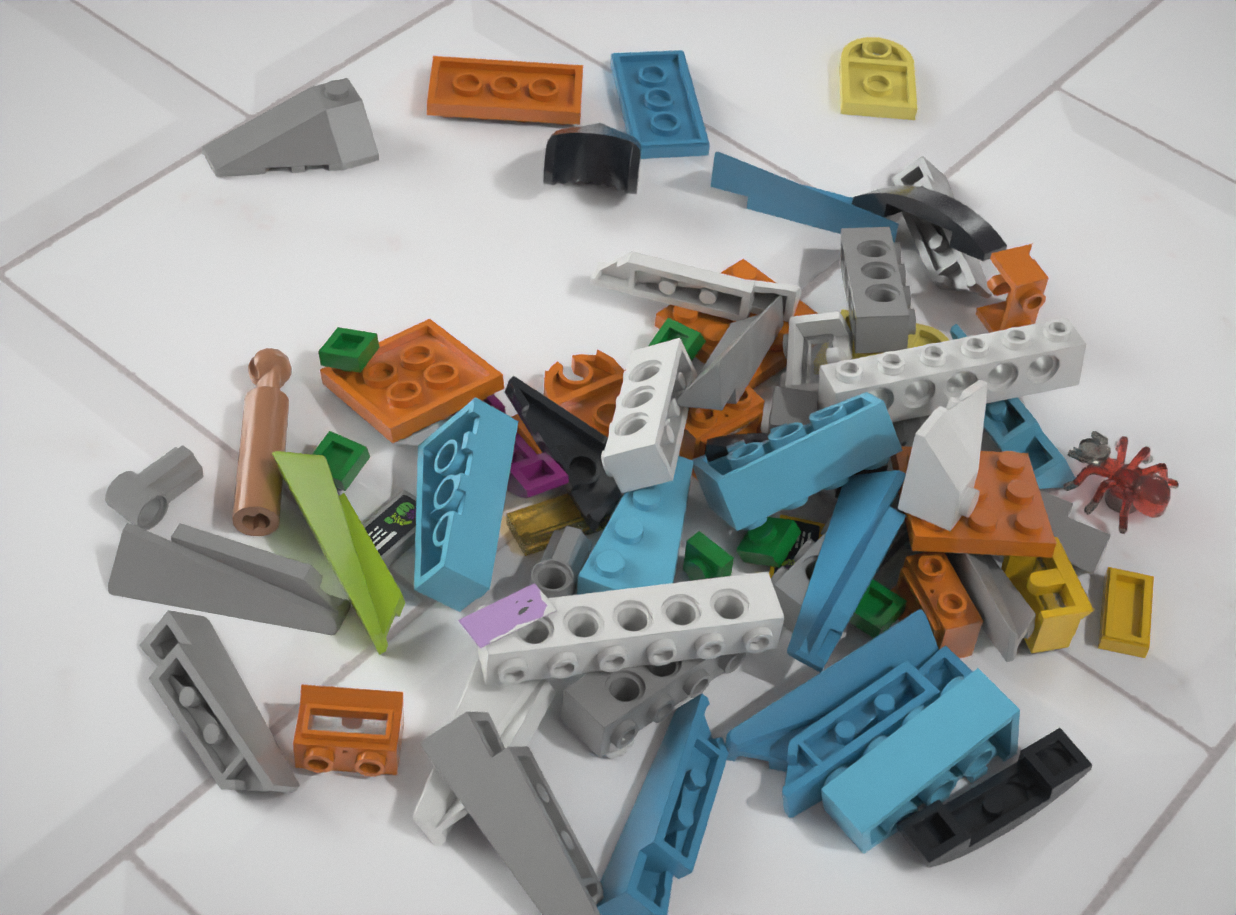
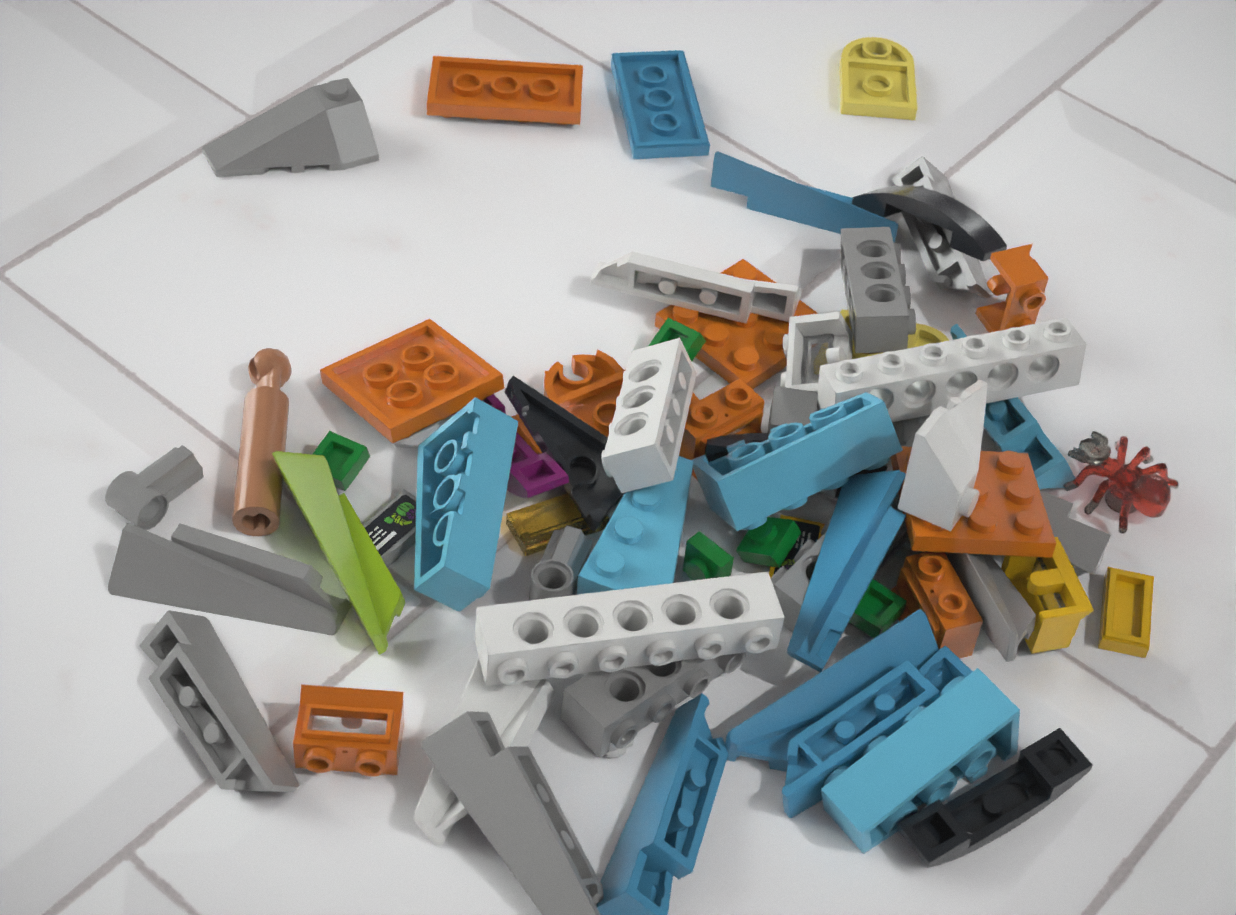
green plate [318,327,380,373] -> none
lavender sticker [458,583,557,648] -> none
black animal [543,123,642,195] -> none
light grey wedge [678,295,783,410] -> none

